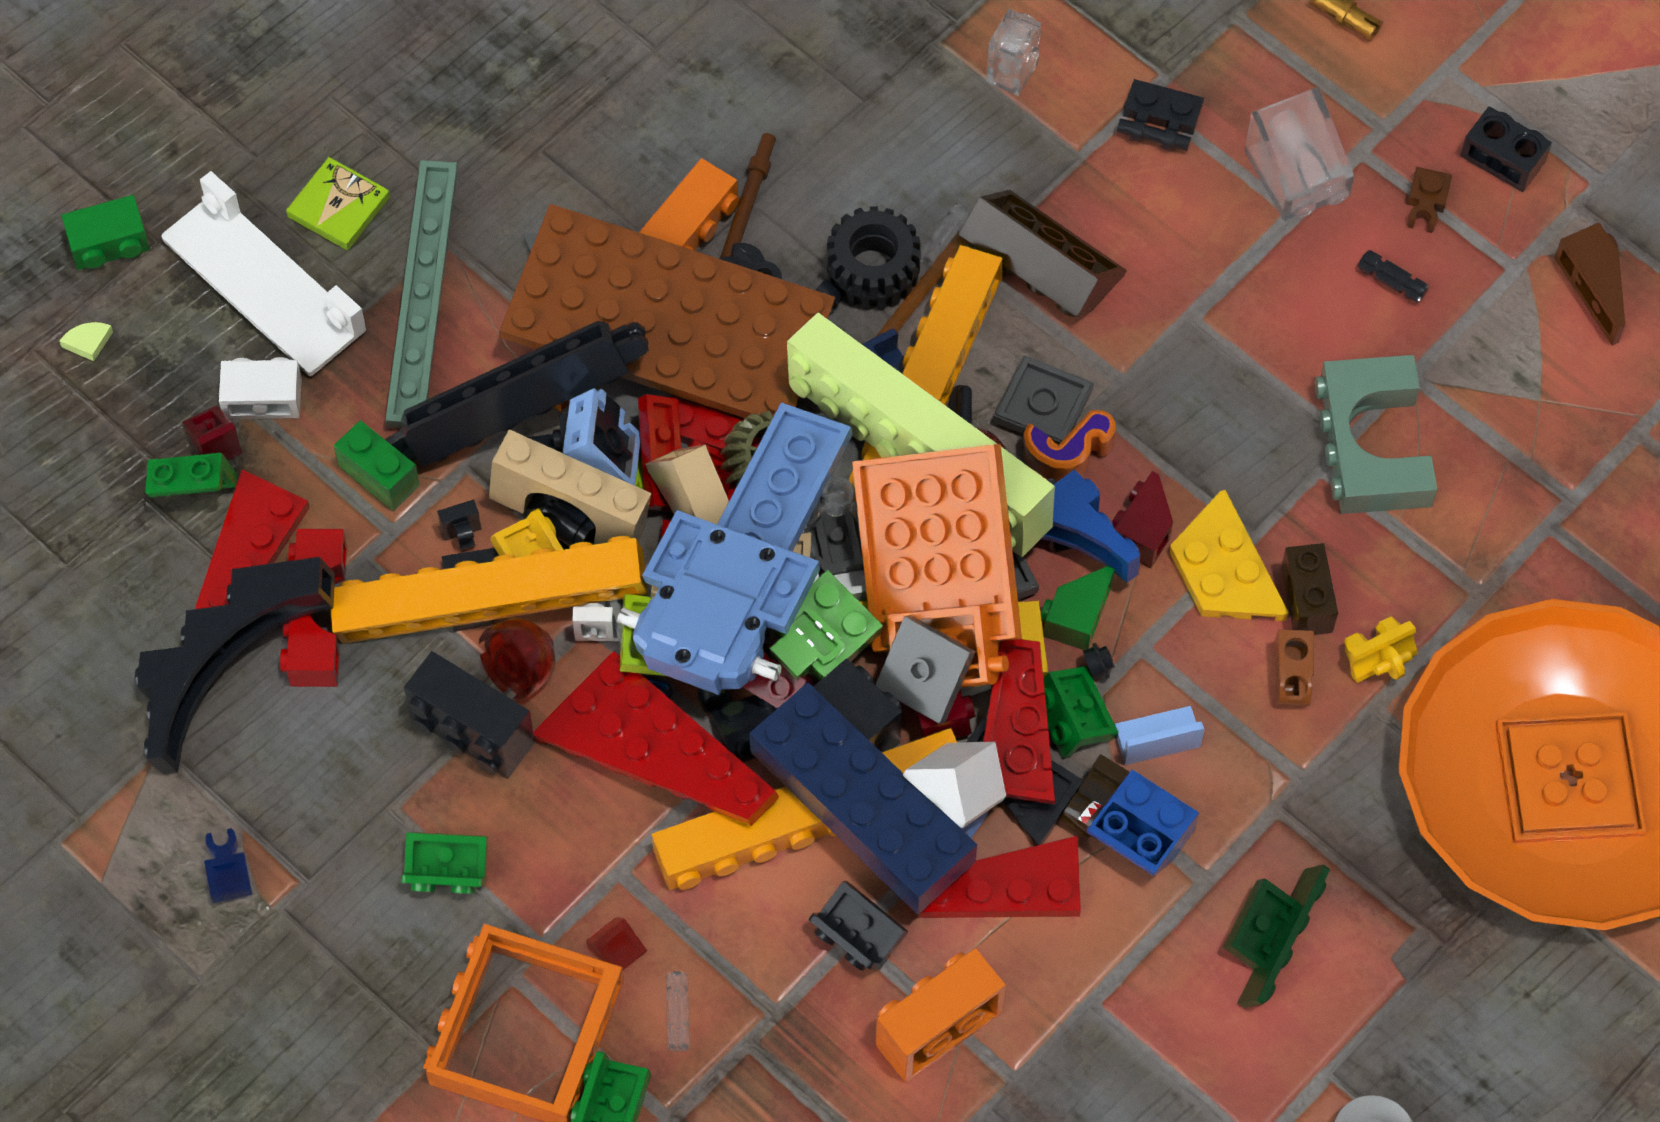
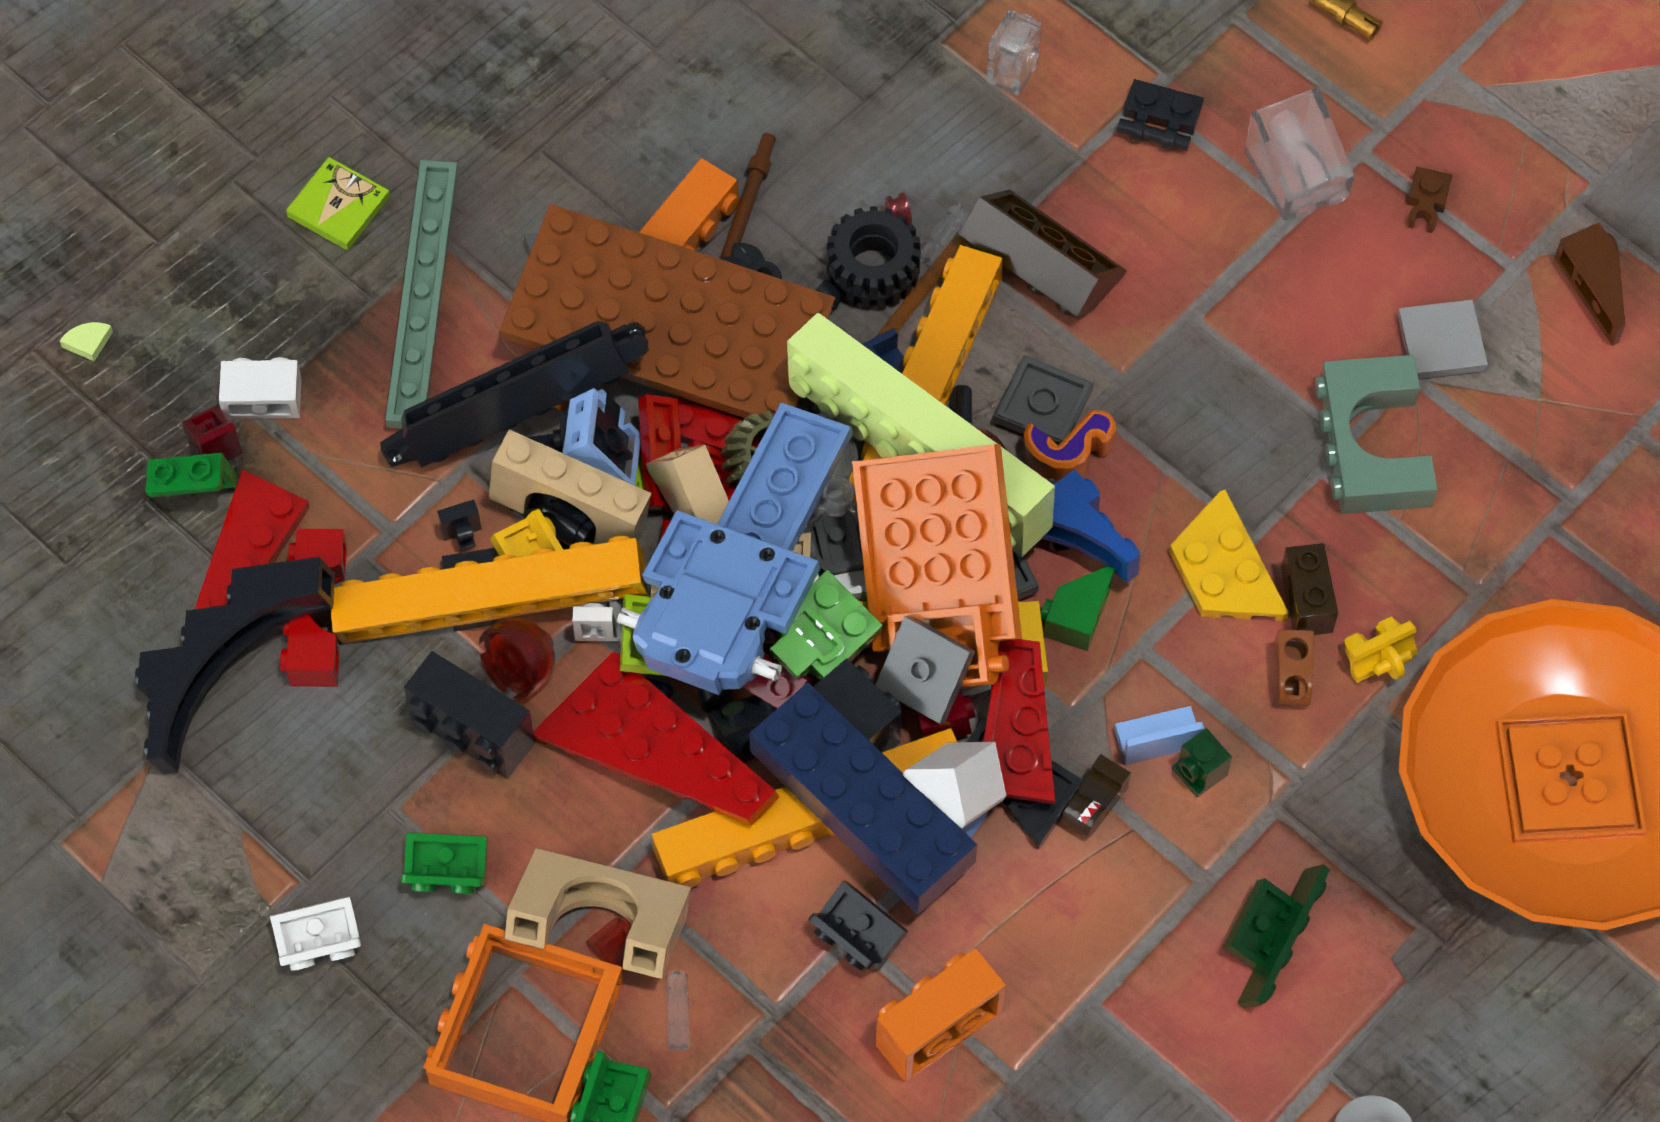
green brick [61,195,150,270] -> none
white bracket [161,171,366,376] -> none
clear blue plate [204,828,253,903] -> none
green brick [333,420,420,511] -> none
red wing [919,836,1081,918] -> none
green bracket [1044,666,1119,758] -> none
black plate [1083,643,1115,680] -> none
blue slope [1087,769,1199,876] -> none
dark red slope [1112,471,1173,568] -> none
black axle [1358,250,1429,303] -> none
black brick [1460,106,1552,192] -> none
none -> white bracket [270,896,361,971]
none -> tan arch [505,848,691,979]
none -> clear red bush [884,192,912,225]
none -> dark green brick [1172,728,1232,797]
none -> light grey tile [1397,300,1488,379]

